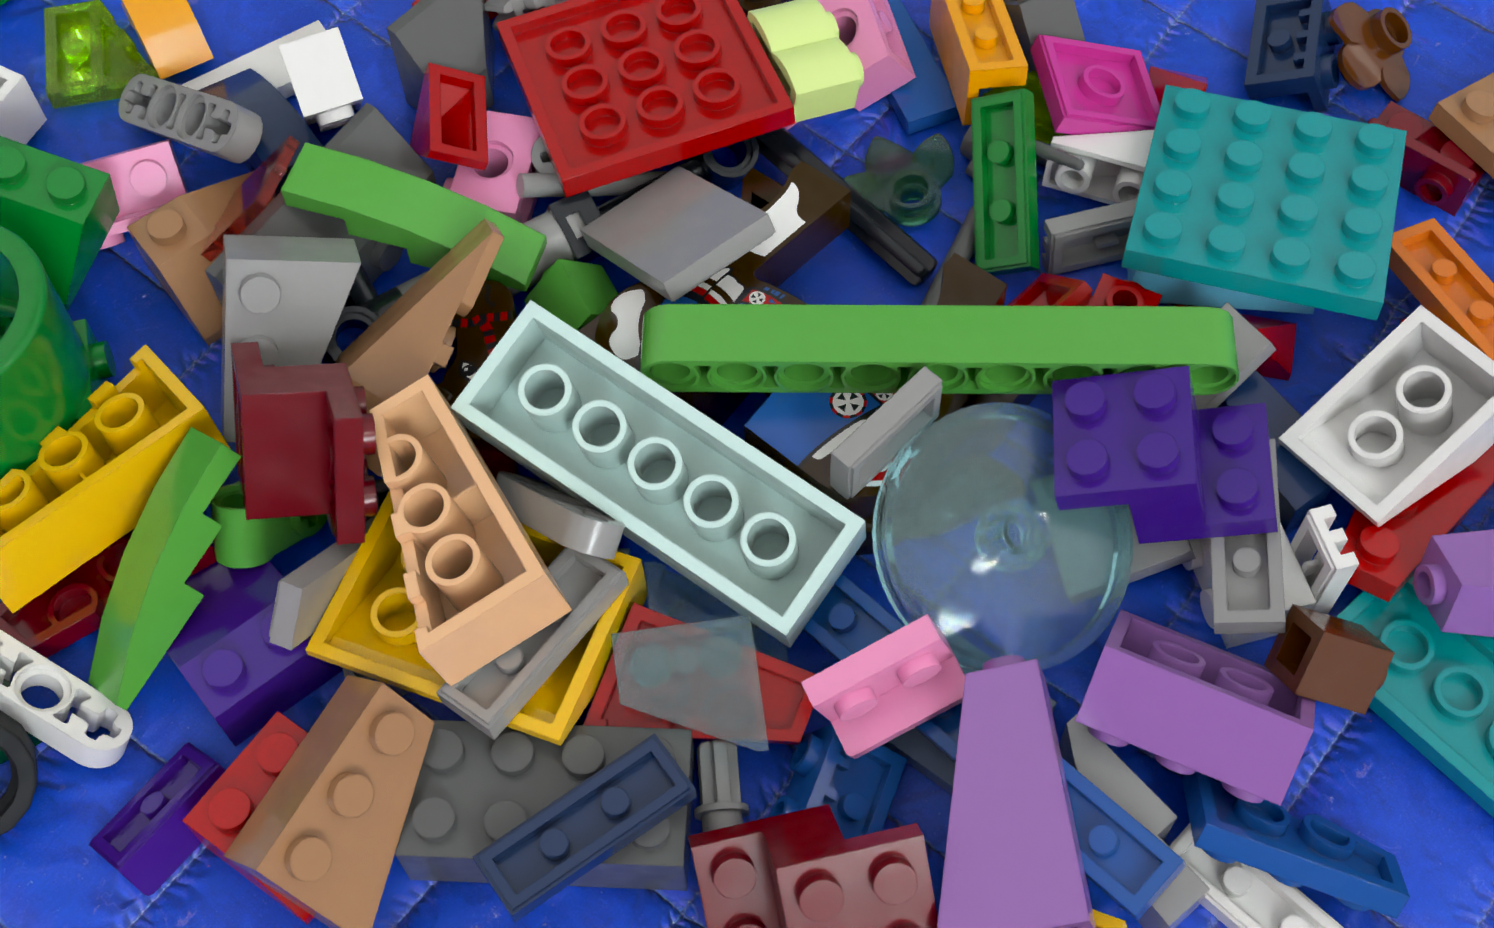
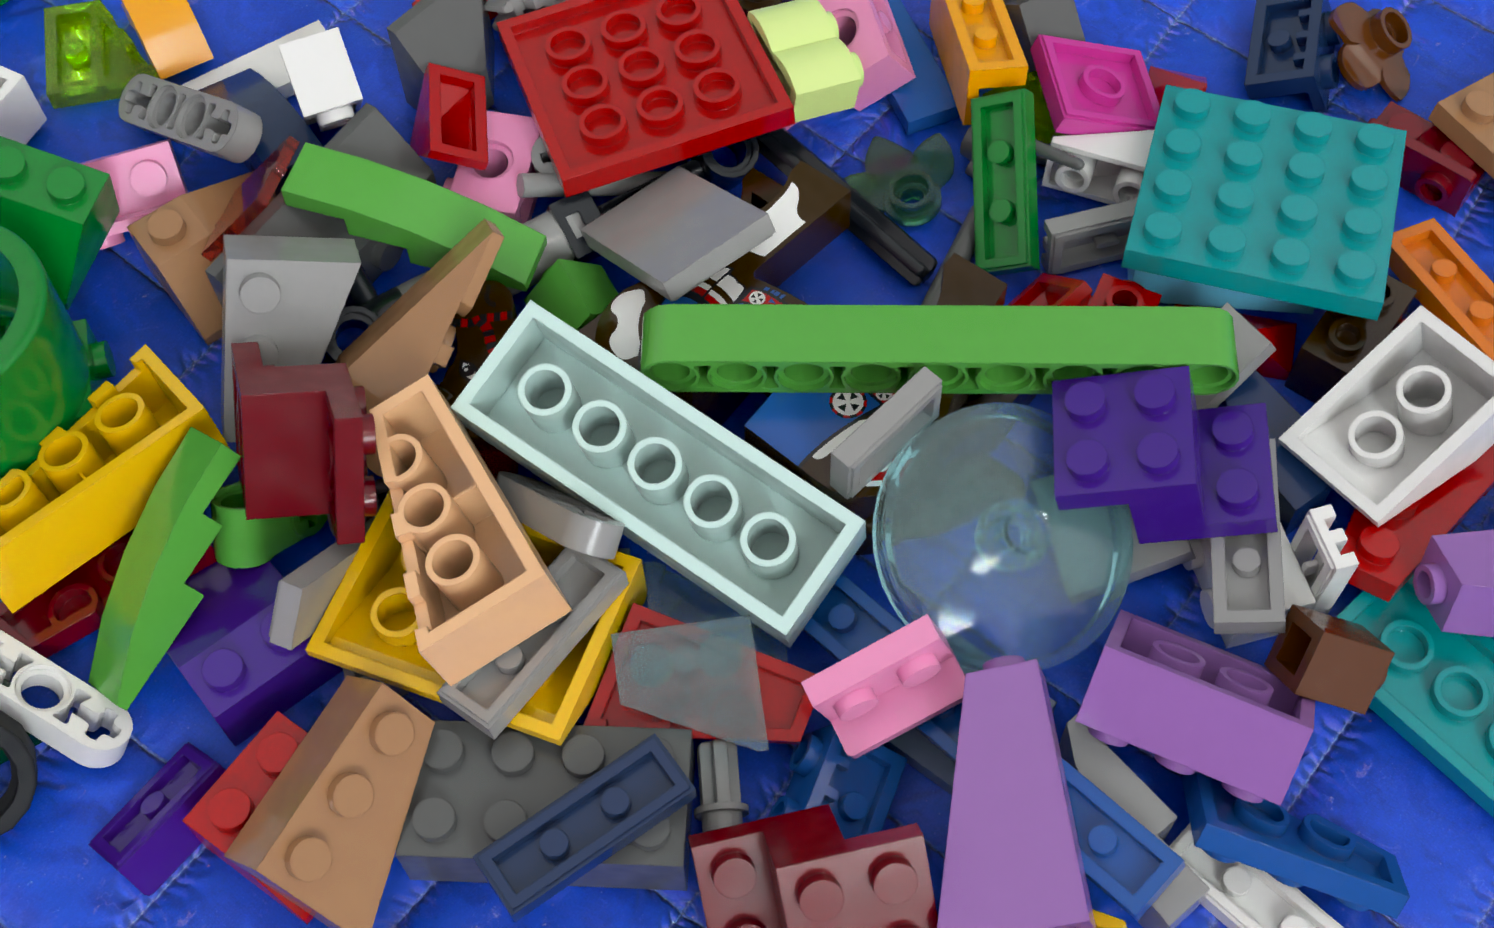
none -> dark brown brick [1284,275,1417,404]

